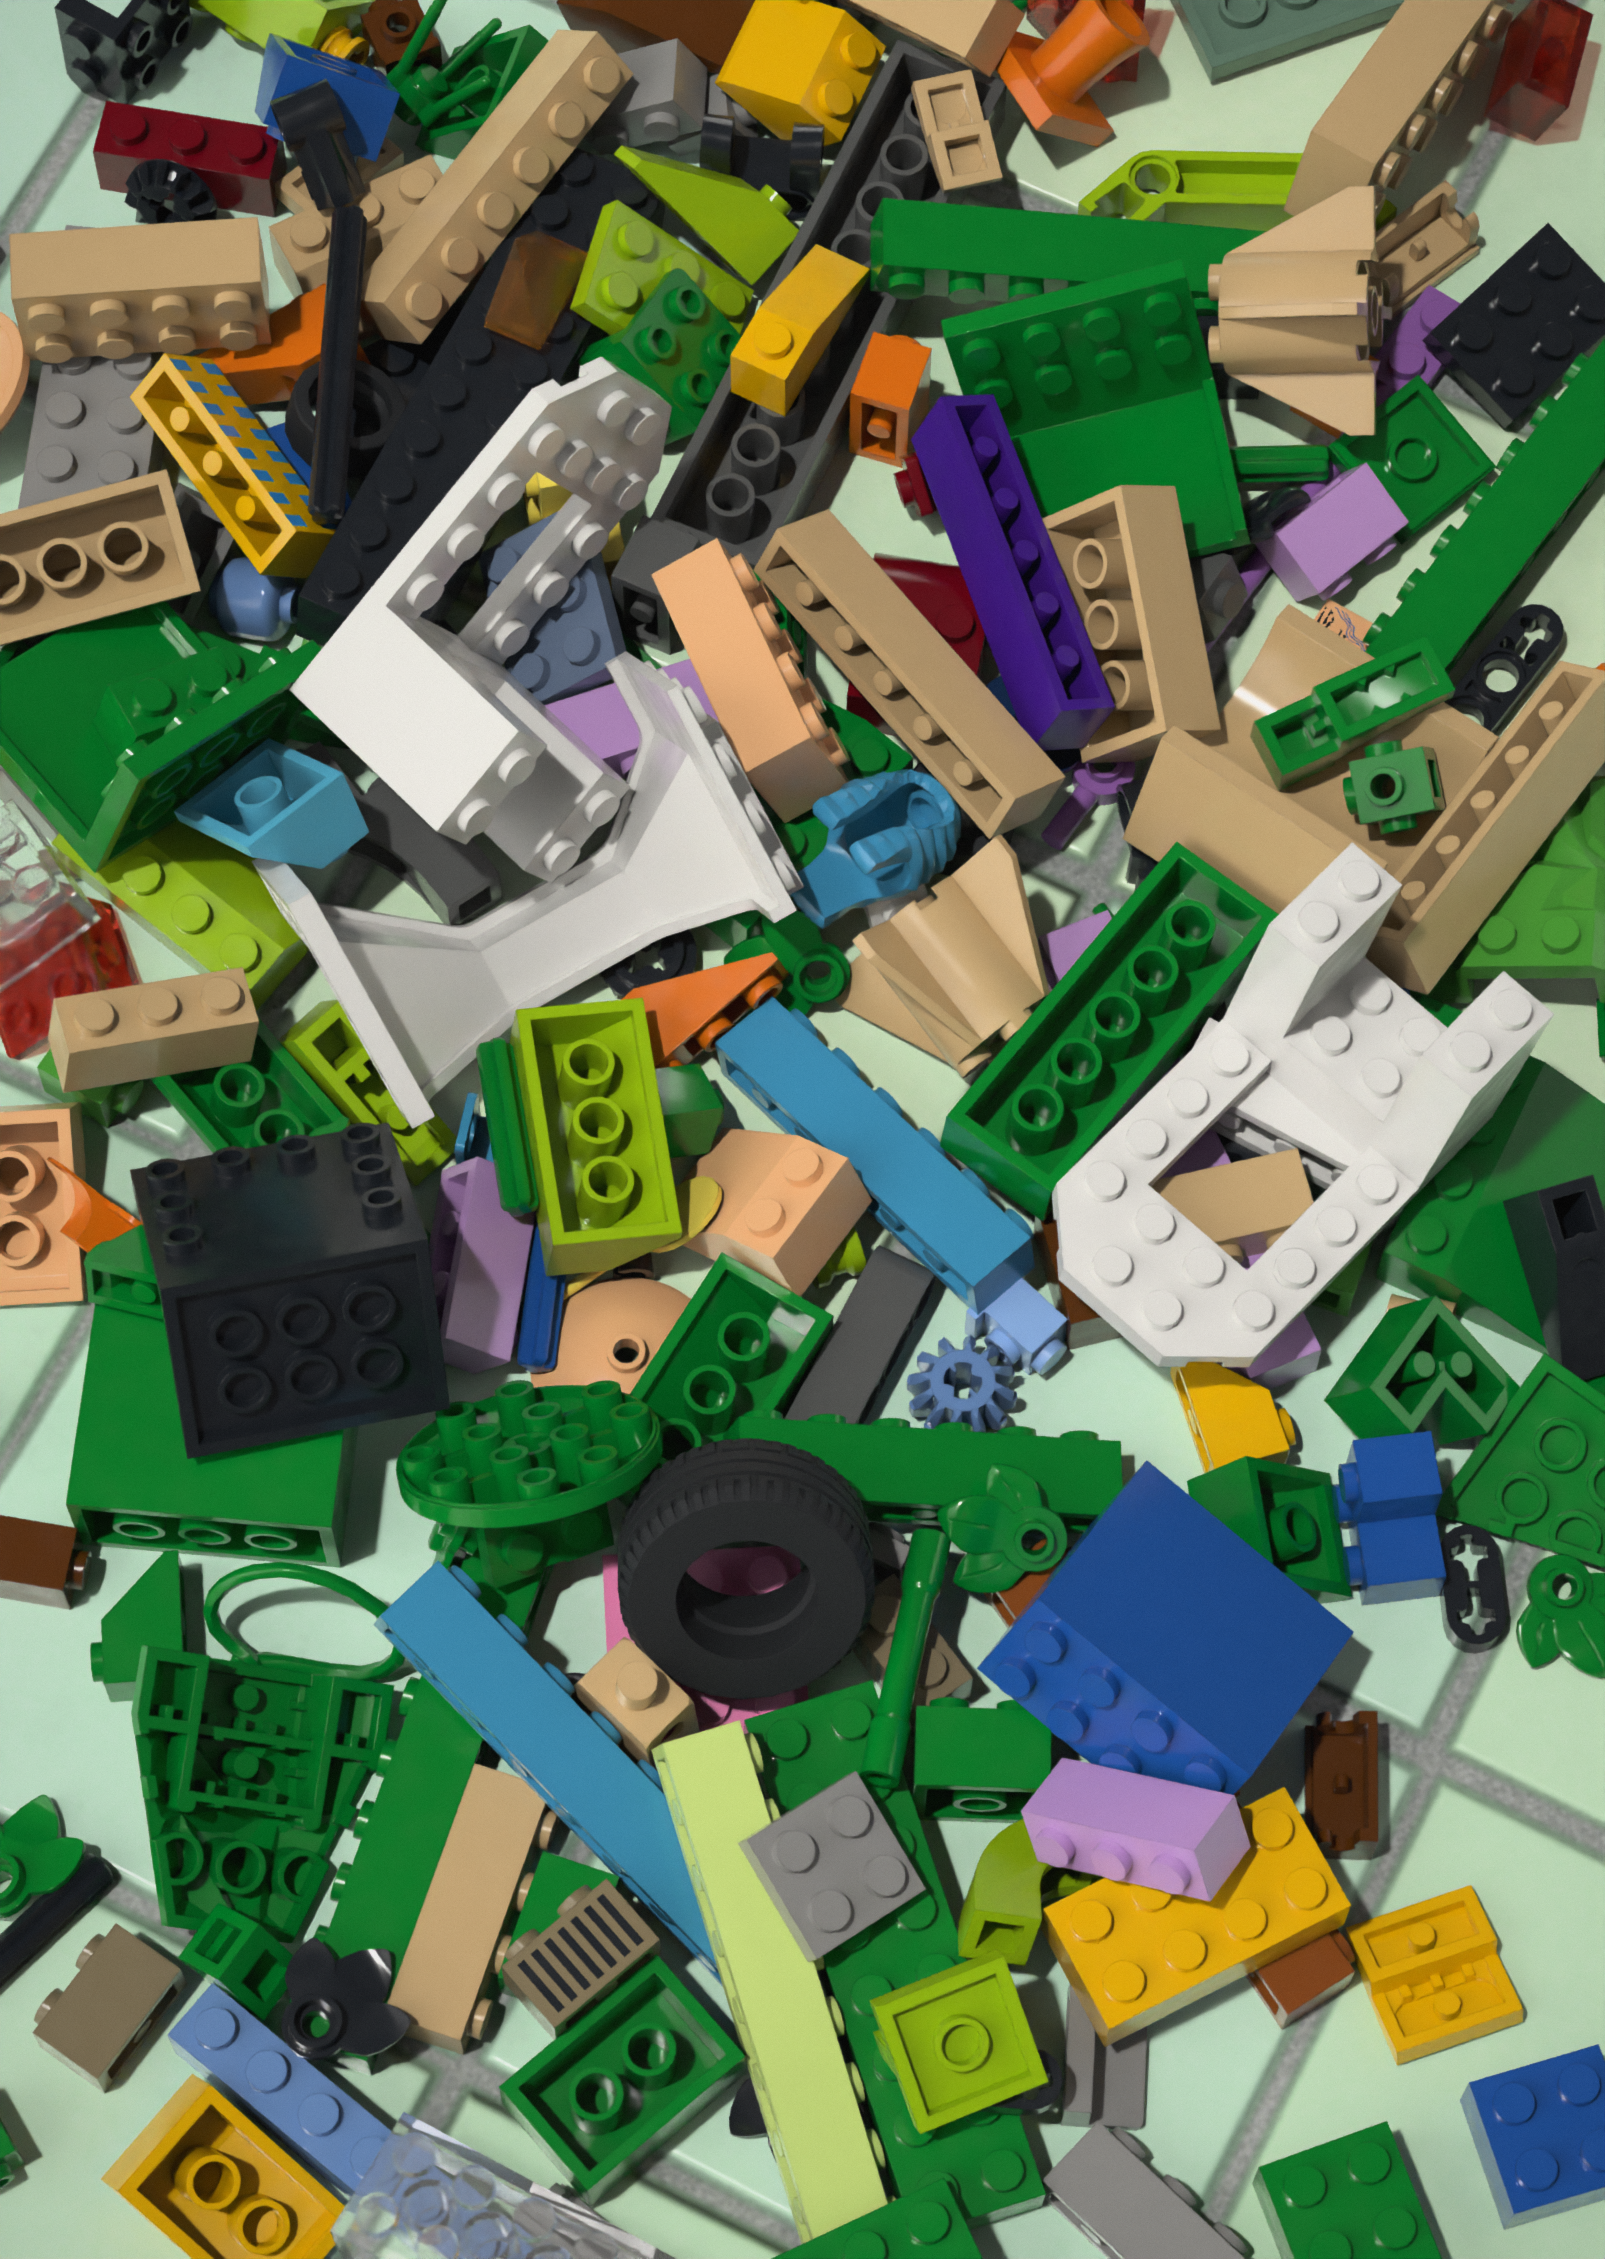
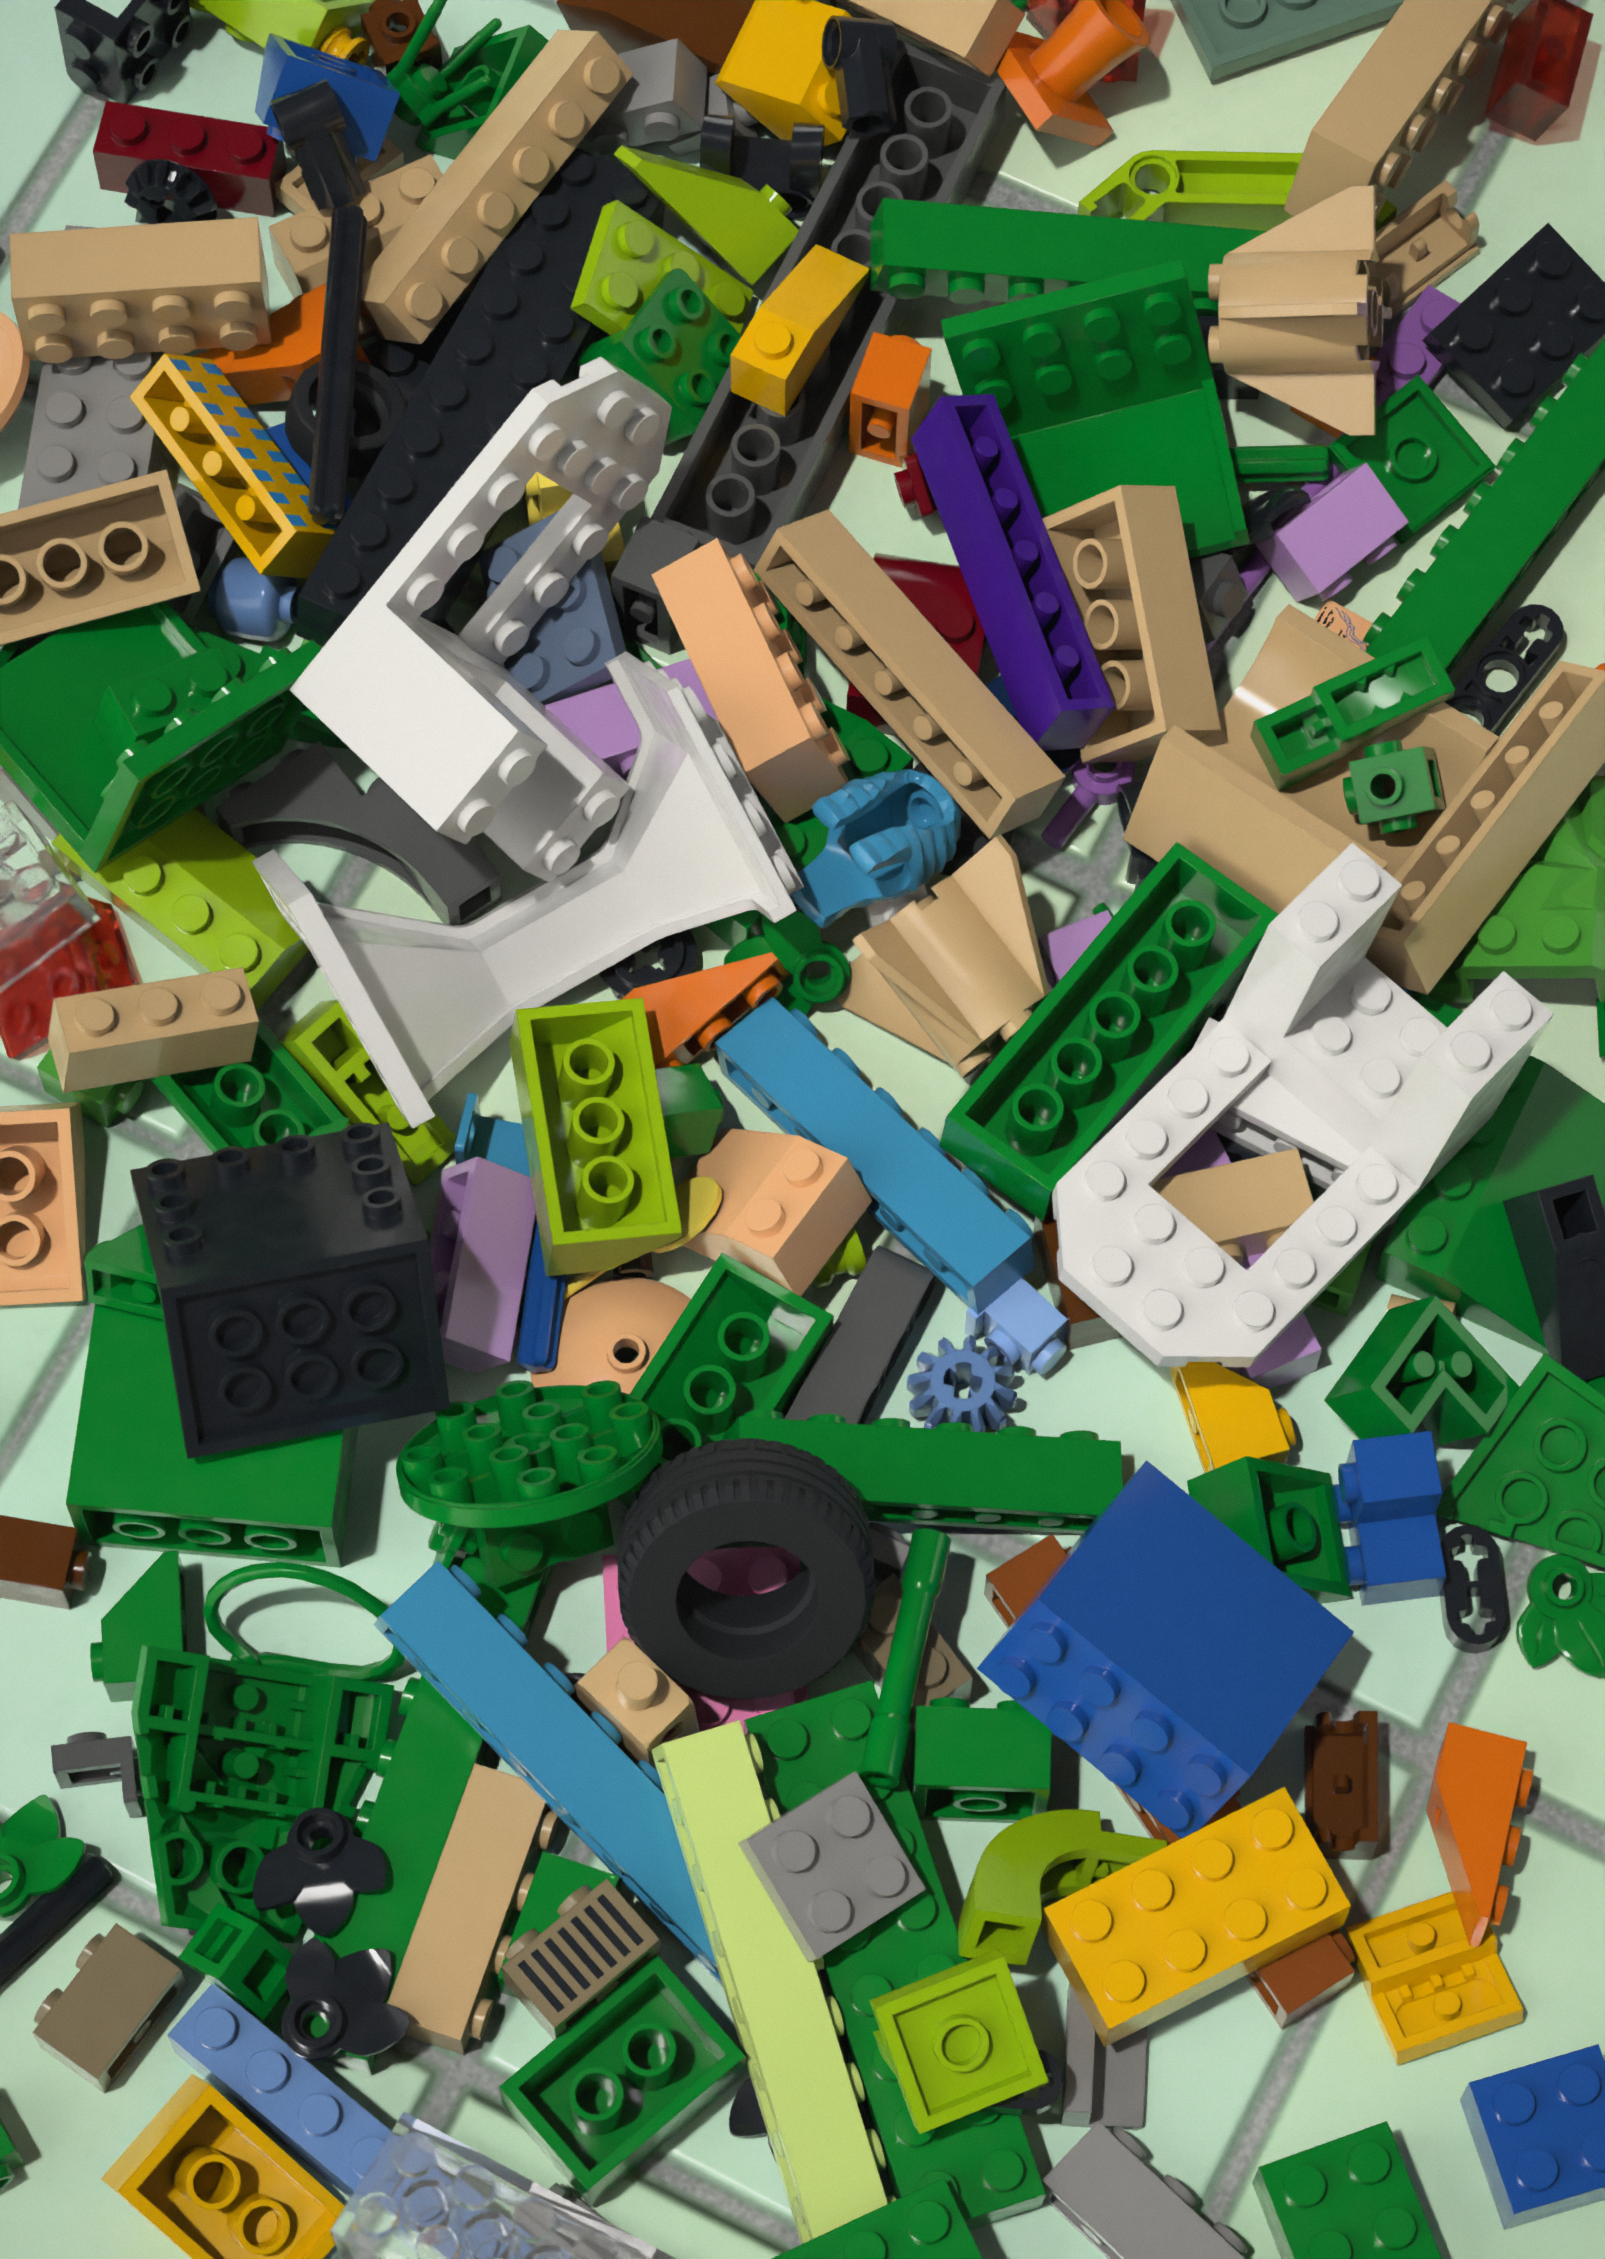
orange piece [47,1157,141,1253] -> none
medium azure slope [174,738,369,869] -> none
green axle [476,1037,539,1217] -> none
clear orange slope [484,230,588,350] -> none
tan slope [911,69,1003,193] -> none
green plate [937,1463,1067,1593] -> none
lavender brick [1021,1757,1251,1902] -> none
none -> dark grey bracket [51,1732,143,1818]
none -> black plate [253,1808,387,1937]
none -> black piece [821,15,897,138]
none -> orange slope [1426,1722,1534,1947]

